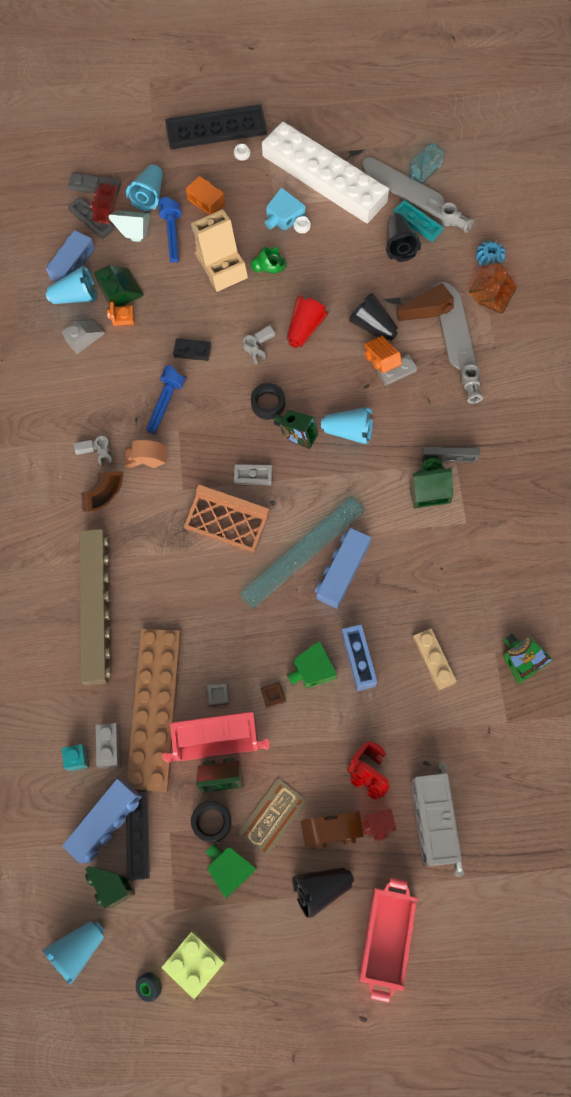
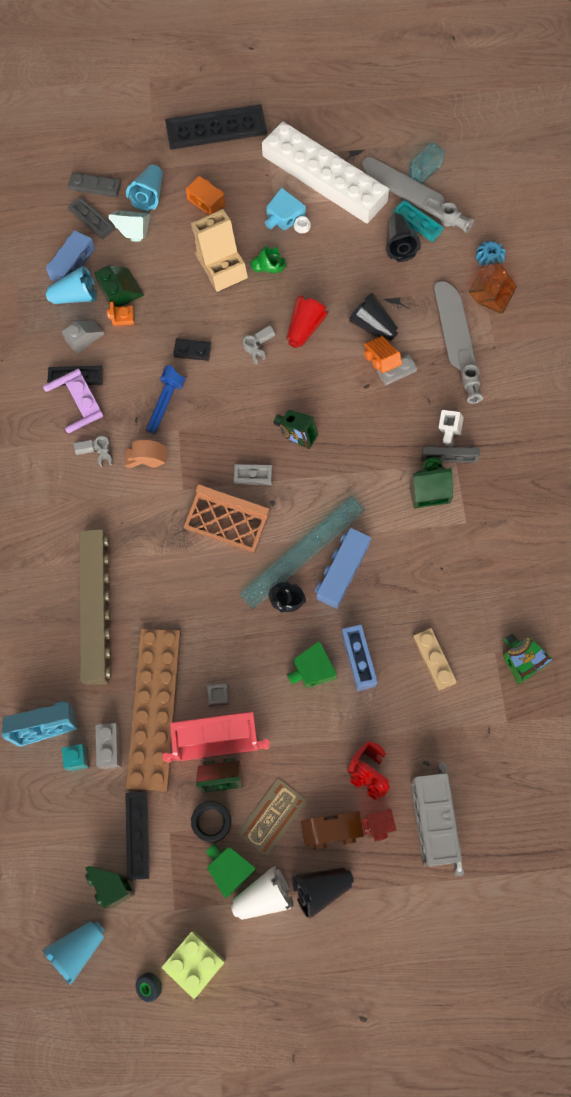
medium blue brick [62,779,142,863] -> none
reddish brown brick [81,471,123,512] -> none
clear red brick [90,183,117,225] -> none
blue piece [158,197,182,263] -> none
white plate [234,144,250,160] -> none
black tyre [251,383,285,420] -> none
reddish brown tile [260,682,286,708] -> none
medium azure cone [321,407,373,444] -> none
coral container [358,877,418,1002] -> none
reddish brown slope [396,283,454,321] -> none
none -> medium azure wedge [2,701,78,747]
none -> lavender plate [43,369,104,433]
none -> black plate [47,365,103,386]
none -> white cone [231,866,294,920]
none -> black hair [268,581,306,613]
none -> white brick [439,410,464,446]

